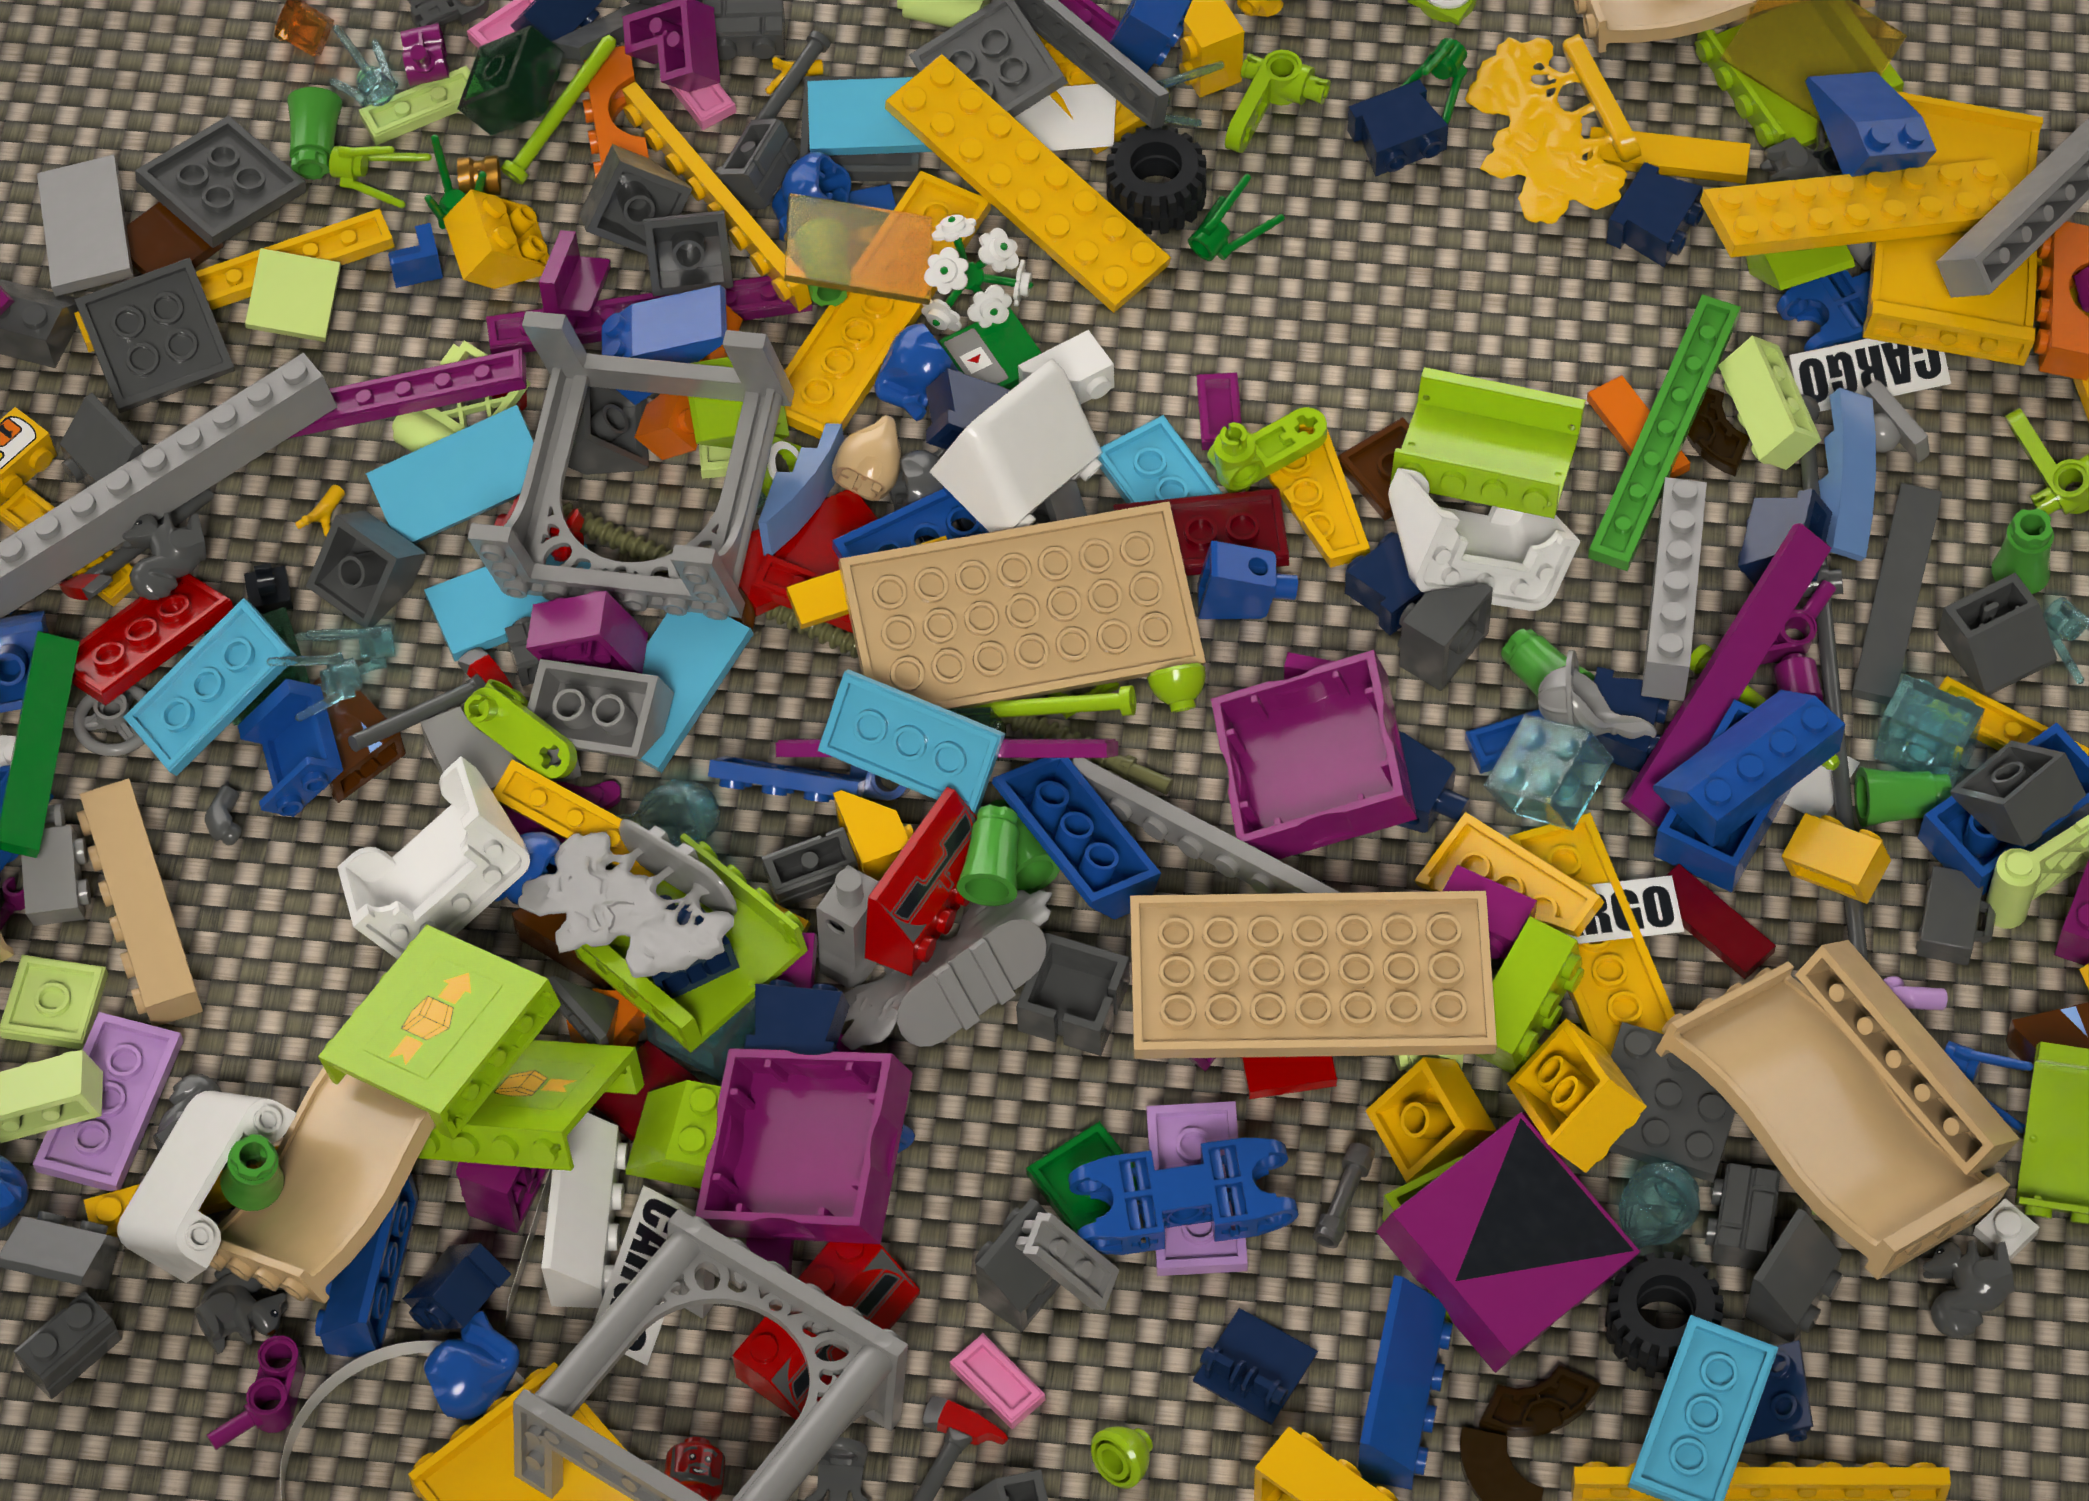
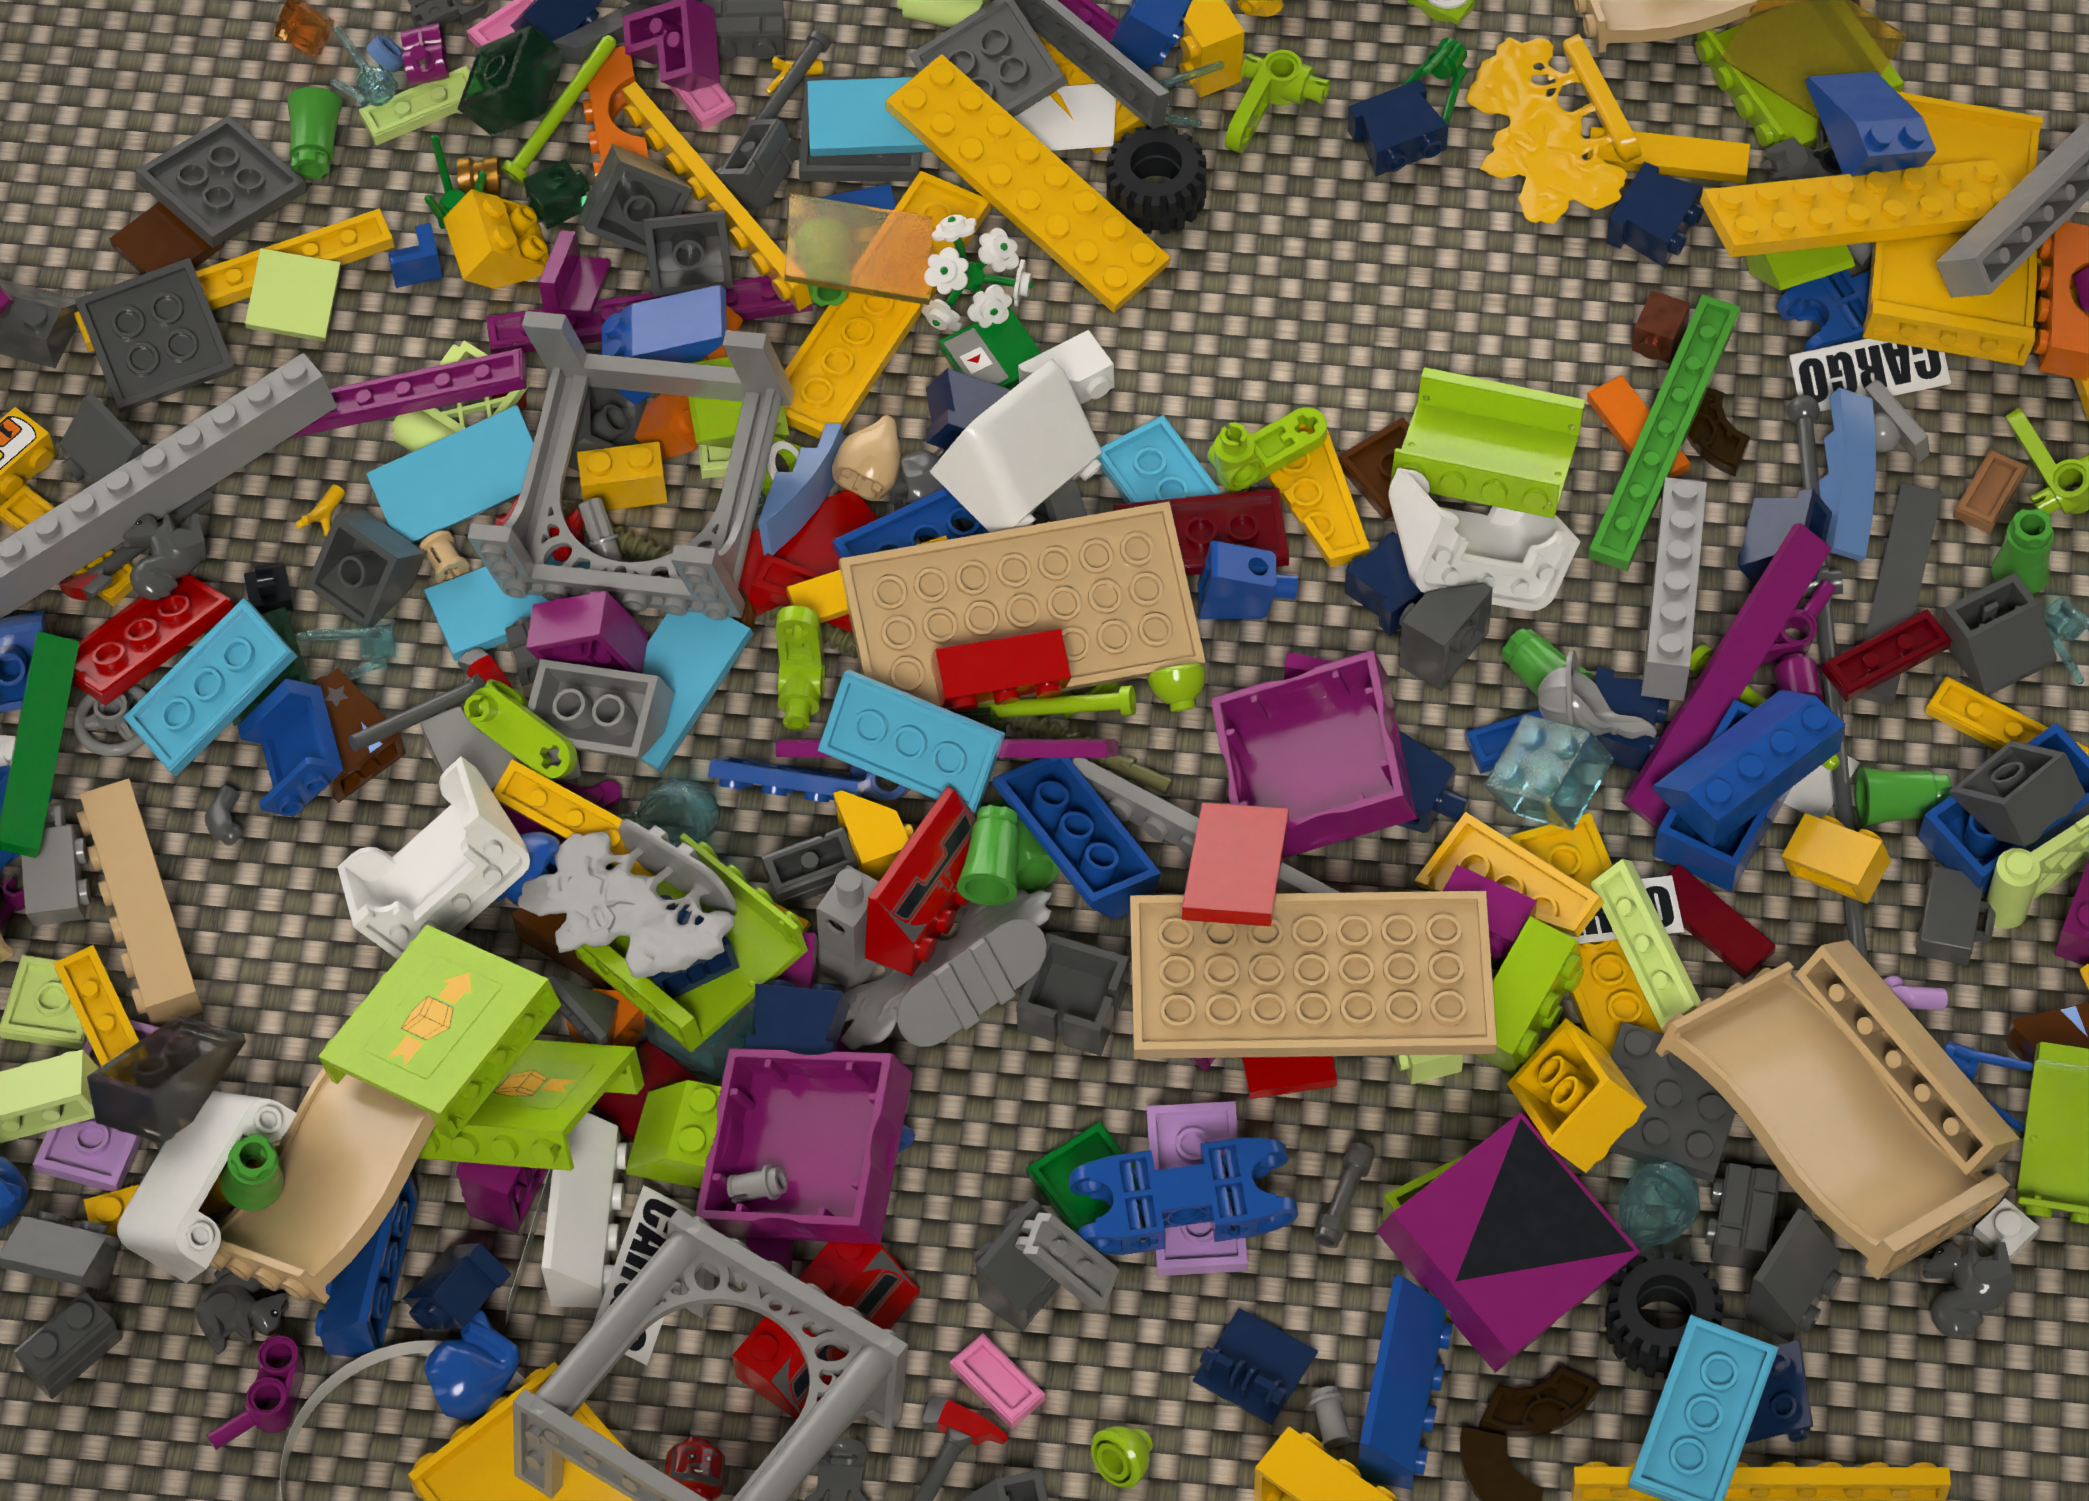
light grey tile [37,155,134,296] -> none
clear light blue plant [267,652,362,721] -> none
lime plant [329,146,432,208] -> none
blue piece [772,152,852,242] -> none
blue piece [874,323,958,422] -> none
green plant [1188,174,1285,261] -> none
magenta tile [1196,372,1242,450] -> none
yellow slope [1365,1057,1497,1183] -> none
yellowish green brick [1718,335,1821,470] -> none
clear light blue brick [1874,674,1985,789] -> none
none -> yellow plate [53,945,162,1110]
none -> clear smoke slope [87,1015,246,1143]
none -> medium blue tile [366,35,404,72]
none -> tan bush [419,531,470,584]
none -> clear green brick [523,159,590,230]
none -> yellow piece [577,441,668,511]
none -> light grey axle [579,498,627,573]
none -> light grey pin [727,1164,788,1204]
none -> lime piece [775,606,825,731]
none -> red brick [931,629,1071,712]
none -> tile [1182,802,1289,926]
none -> light grey pin [1309,1386,1352,1449]
none -> yellowish green plate [1590,859,1701,1029]
none -> copper brick [1632,290,1690,364]
none -> dark red tile [1821,609,1952,702]
none -> medium nougat tile [1953,449,2028,535]

